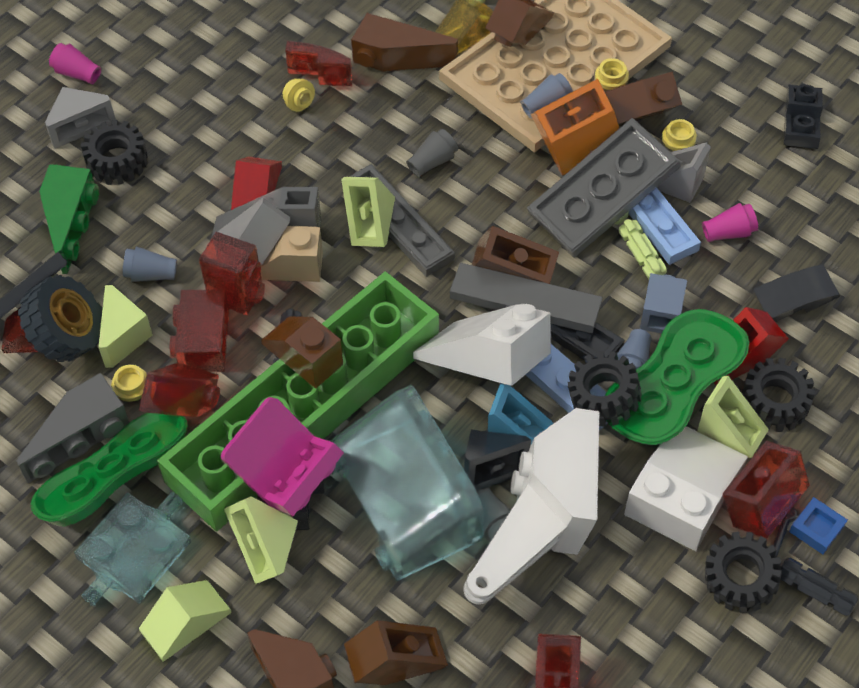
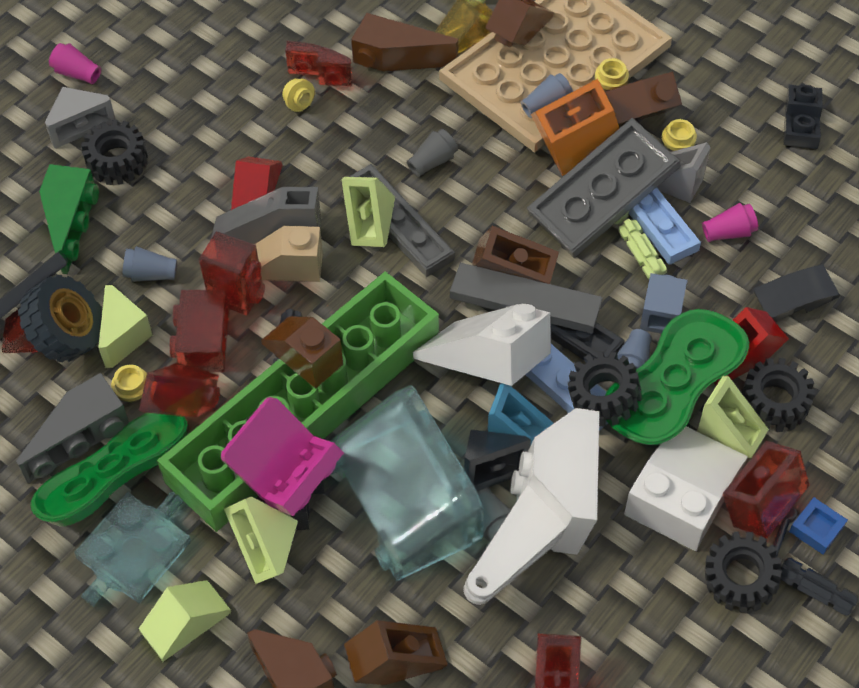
light grey slope [215,198,290,265] -> none

